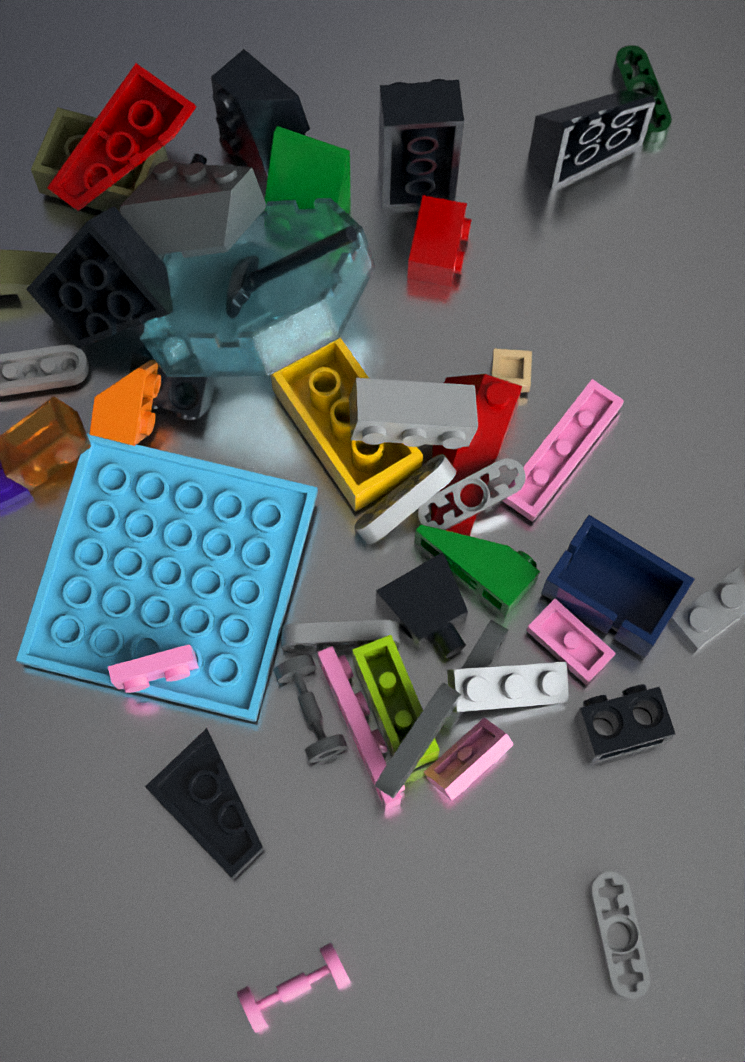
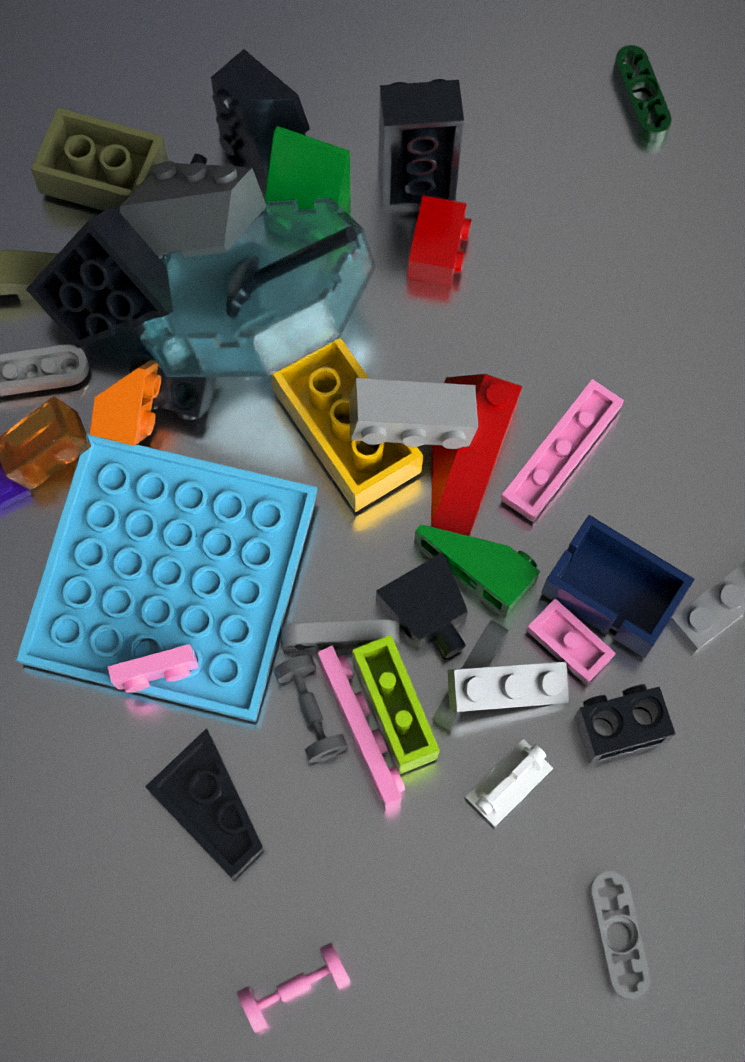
red wedge [47,63,197,211] -> none
beam [354,454,457,544] -> none
dark grey beam [375,683,462,798] -> none
light grey beam [418,458,526,530] -> none
bright pink plate [423,718,514,800] -> none
tan plate [491,348,532,392] -> none
black wedge [528,90,656,190] -> none
none -> white hinge [465,739,553,827]

